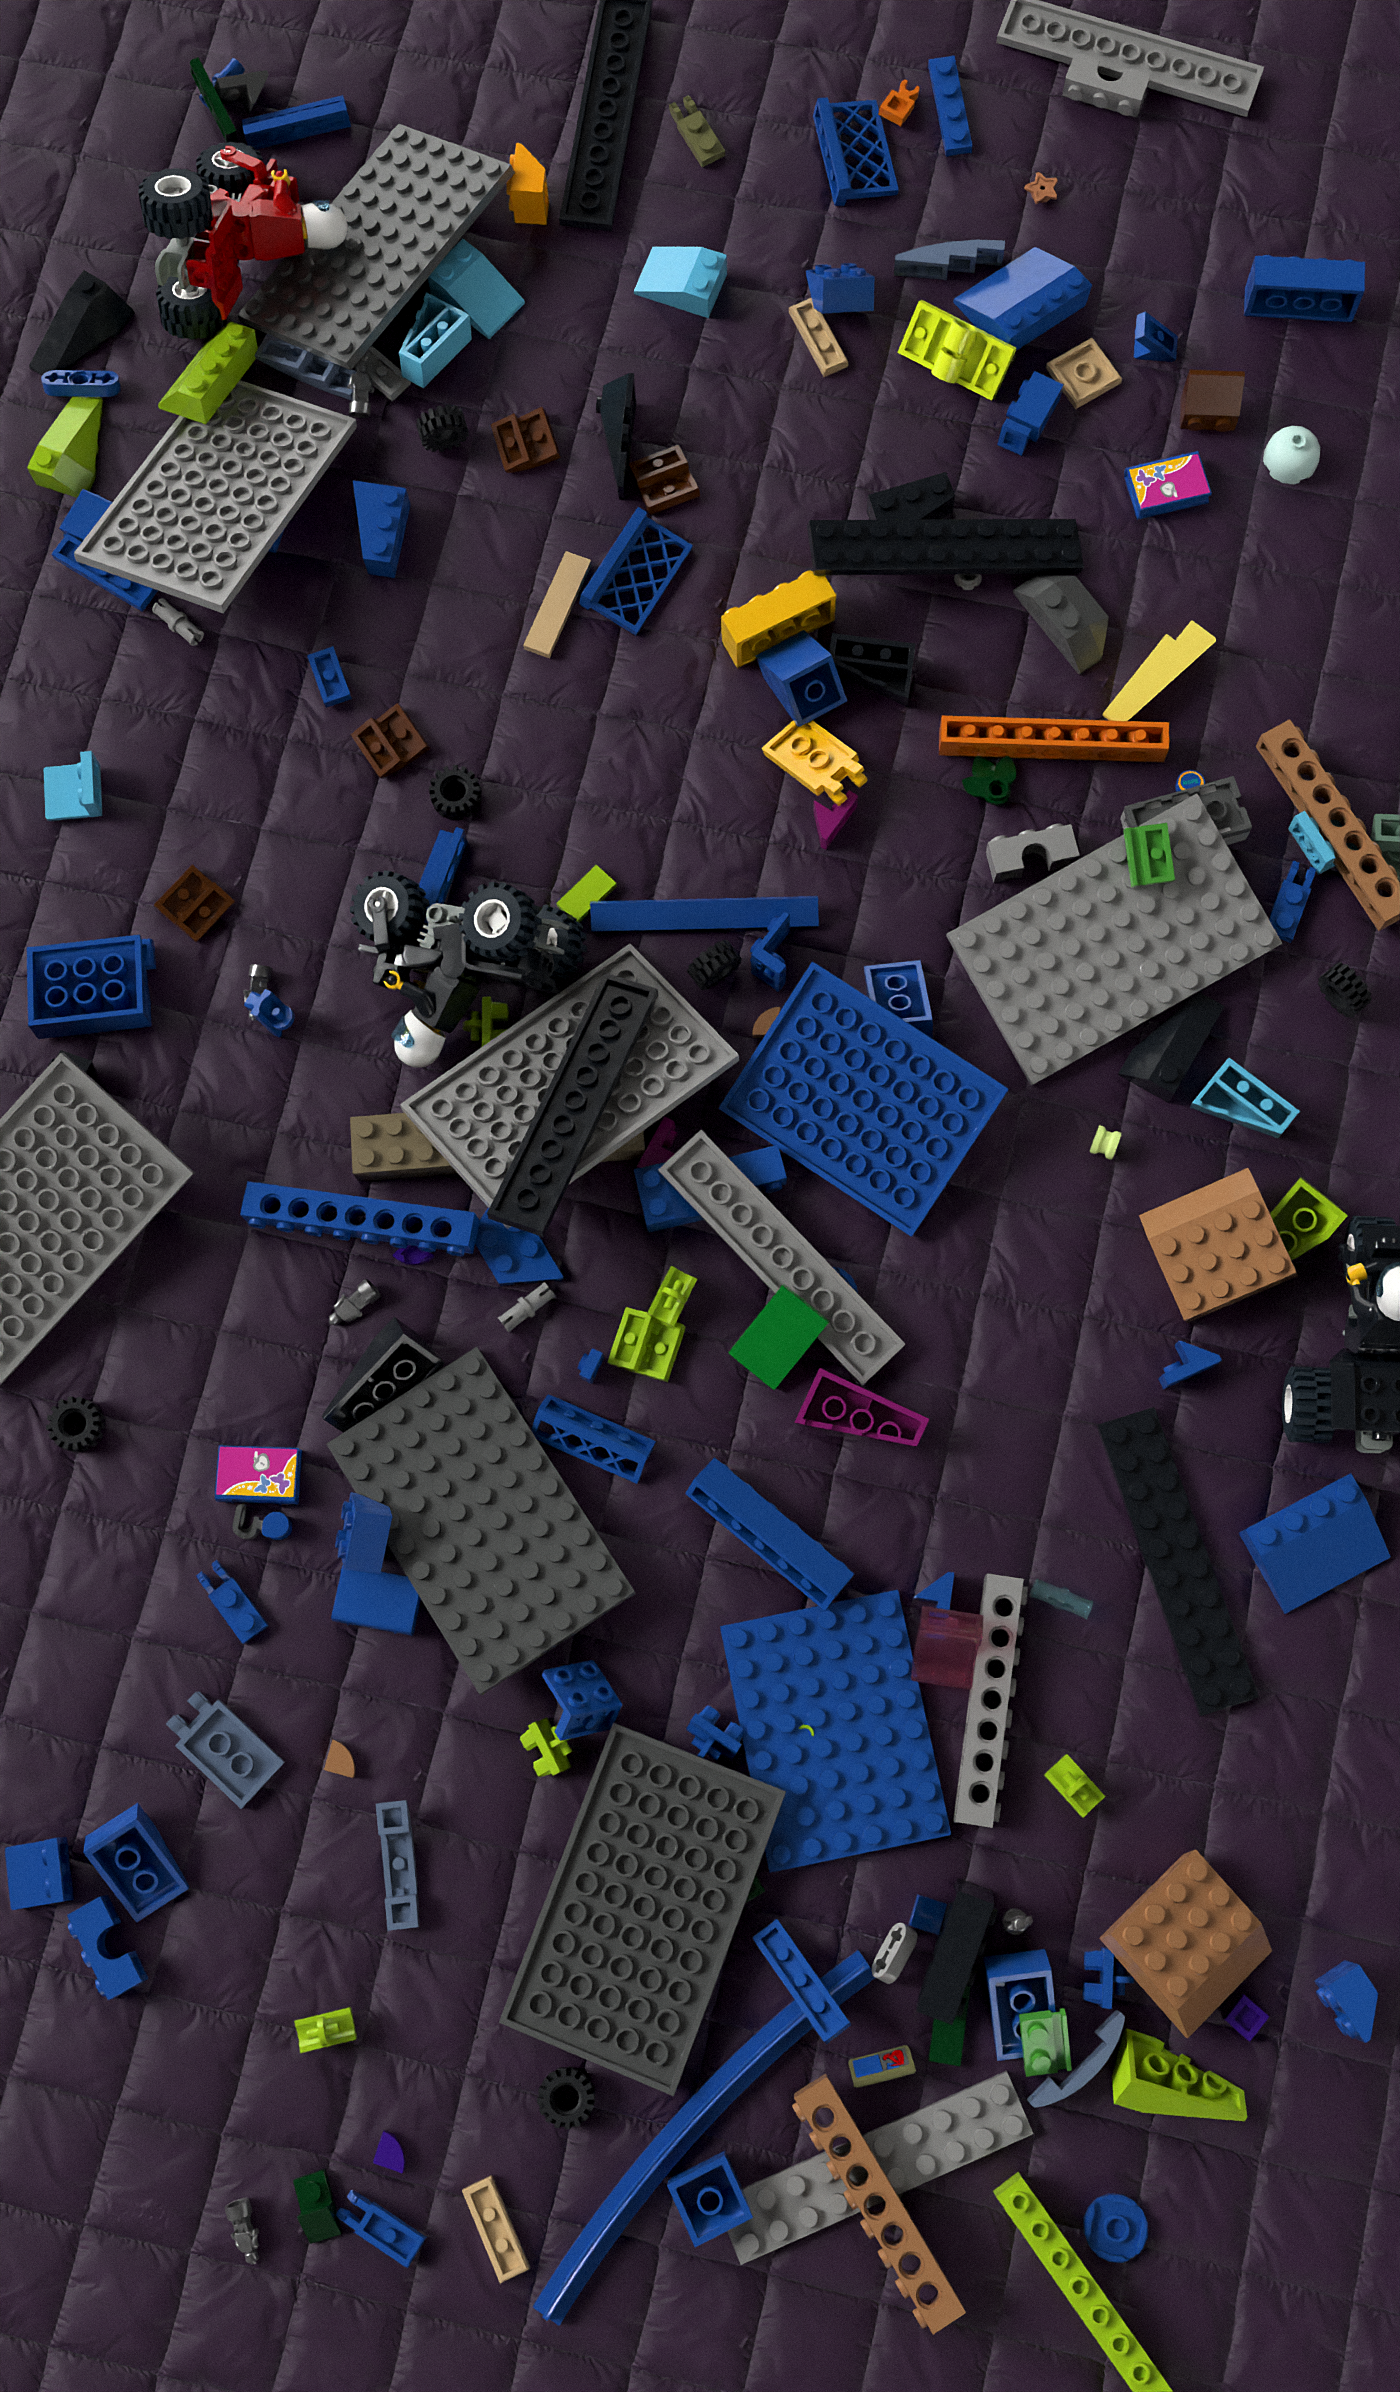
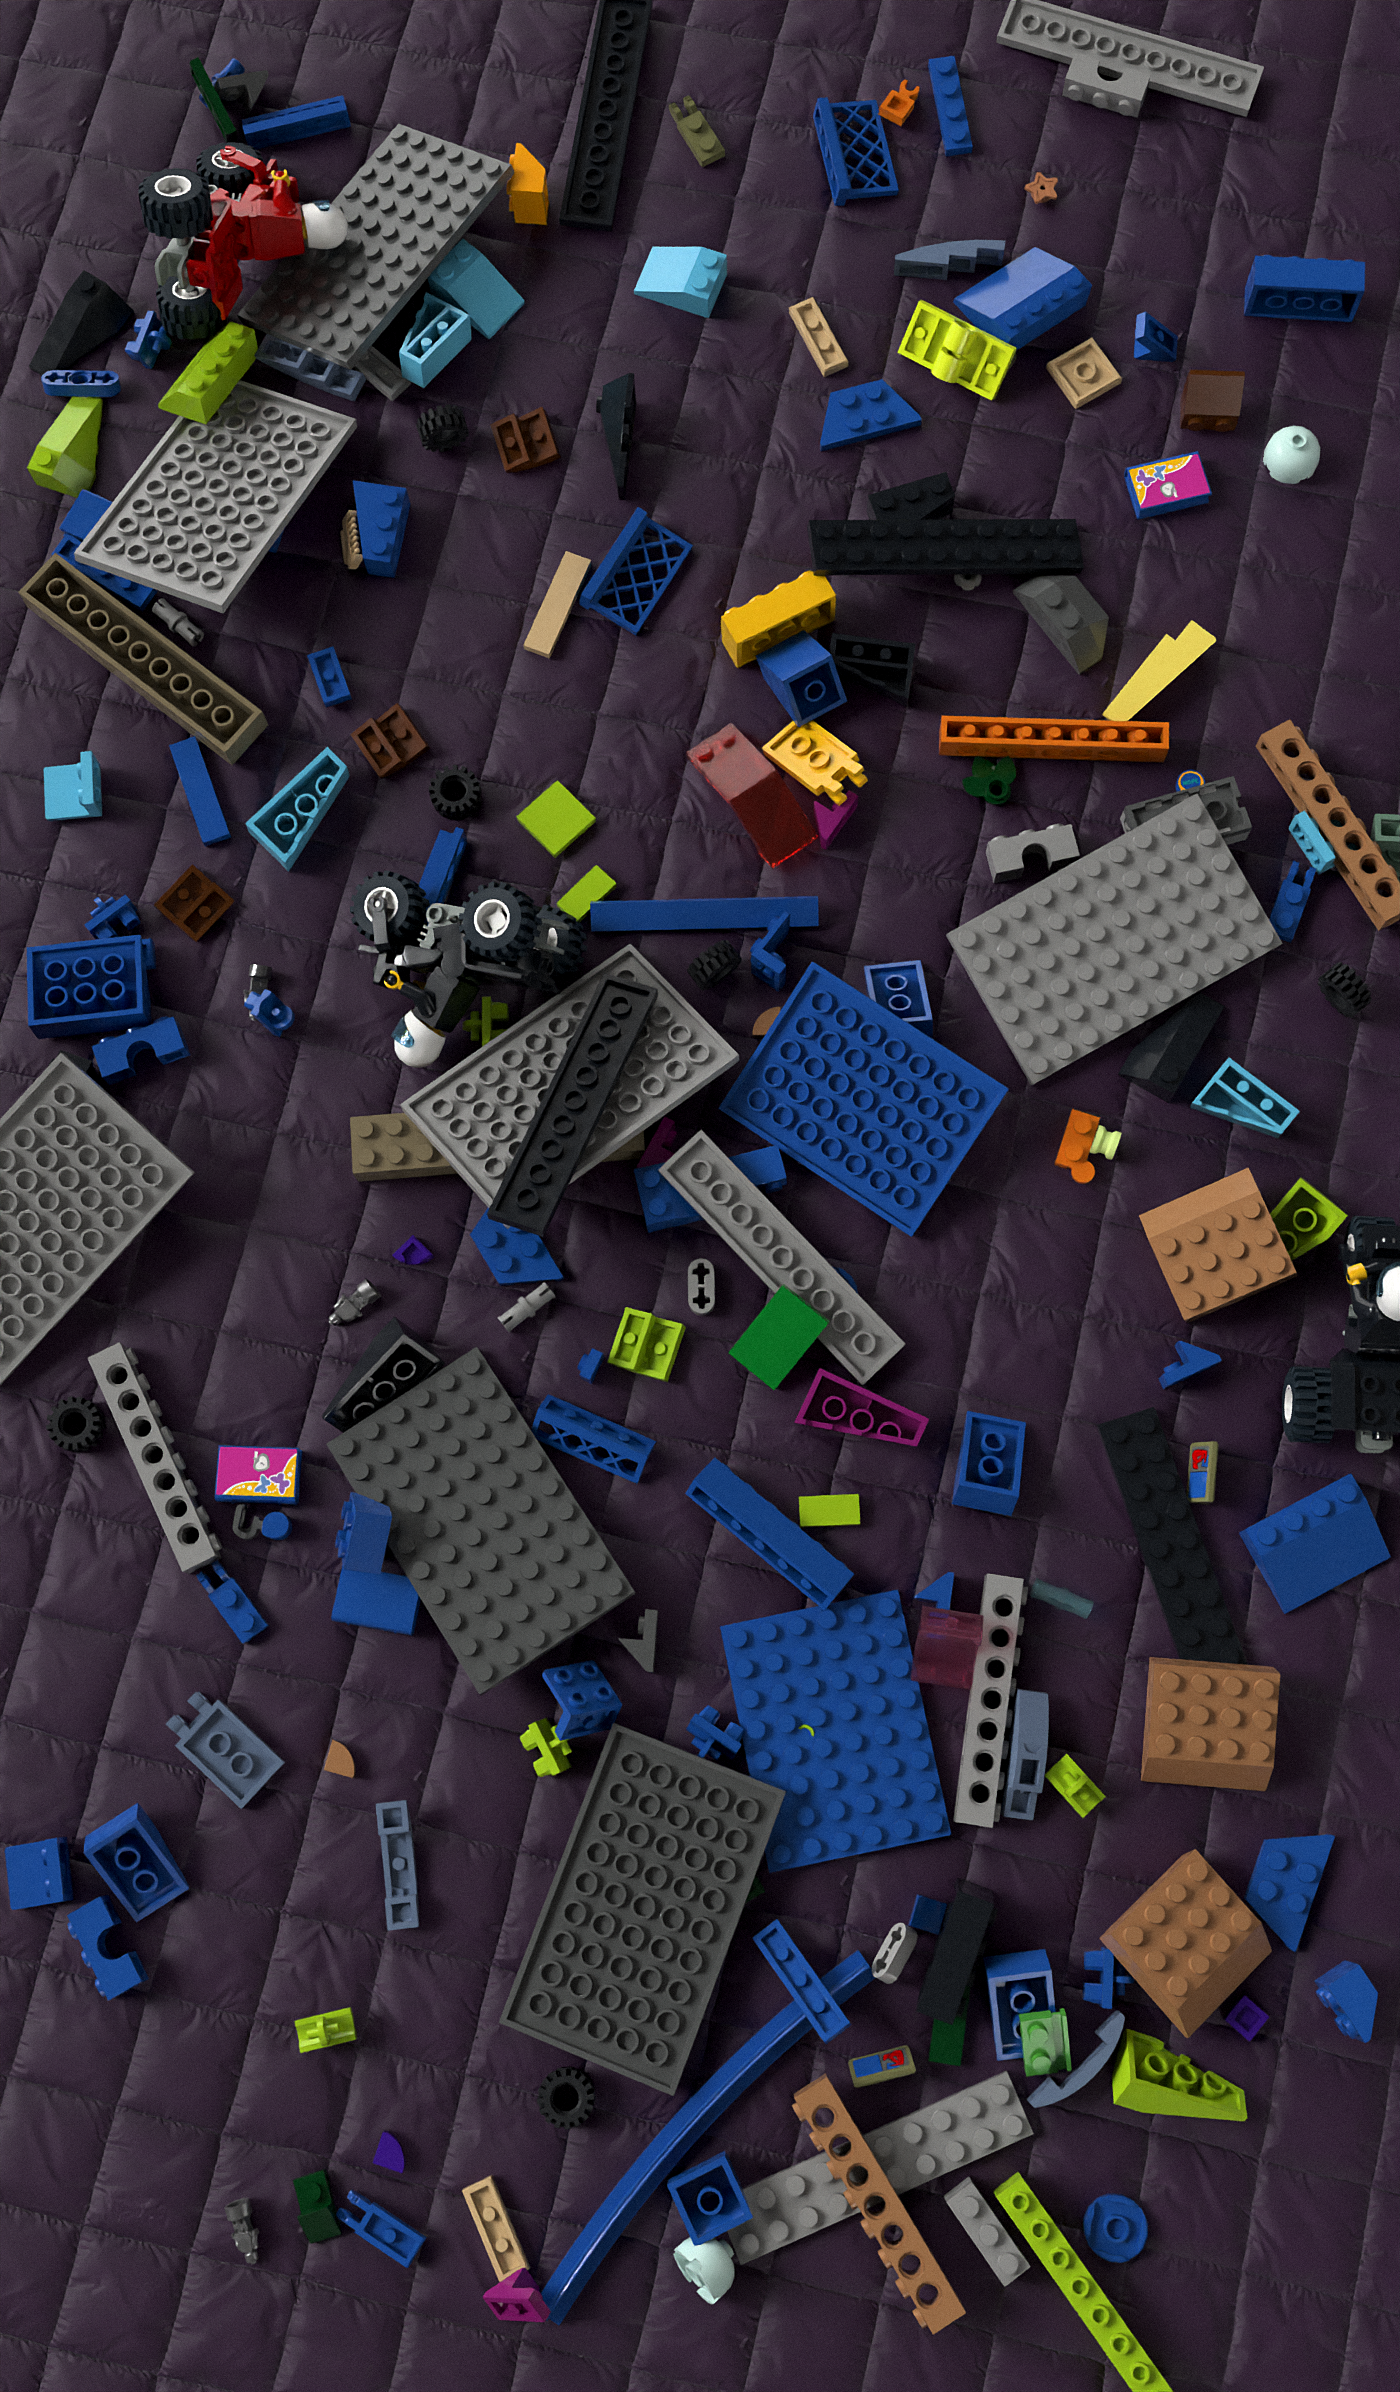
blue brick [240,1181,480,1256] -> none
flat silver piece [347,362,374,418] -> none
reddish brown slope [628,445,700,515] -> none
lime hips [647,1266,697,1327] -> none
blue slope [806,263,875,314] -> none
blue plate [997,418,1031,456] -> none
flat silver piece [1002,1908,1033,1935] -> none
blue brick [1006,371,1064,442] -> none
bright green plate [1123,823,1175,887] -> none
none -> dark tan brick [18,553,268,765]
none -> blue hips [84,894,140,939]
none -> light grey brick [88,1342,222,1574]
none -> blue arch [92,1016,190,1085]
none -> blue hips [125,311,172,369]
none -> blue tile [169,736,231,847]
none -> medium azure wedge [245,747,350,872]
none -> tan piece [340,510,363,569]
none -> magenta slope [483,2268,551,2322]
none -> lime tile [516,780,596,858]
none -> dark grey slope [619,1609,659,1673]
none -> light aqua cylinder [673,2237,735,2305]
none -> clear red windscreen [686,723,819,869]
none -> light grey beam [688,1258,715,1316]
none -> lime tile [799,1494,860,1528]
none -> blue wing [820,379,922,451]
none -> light grey brick [944,2177,1030,2287]
none -> blue slope [952,1411,1026,1516]
none -> sand blue slope [1000,1689,1049,1820]
none -> orange hinge [1054,1109,1100,1184]
none -> medium nougat slope [1141,1657,1280,1791]
none -> slope [1186,1441,1219,1505]
none -> blue wing [1243,1834,1335,1952]

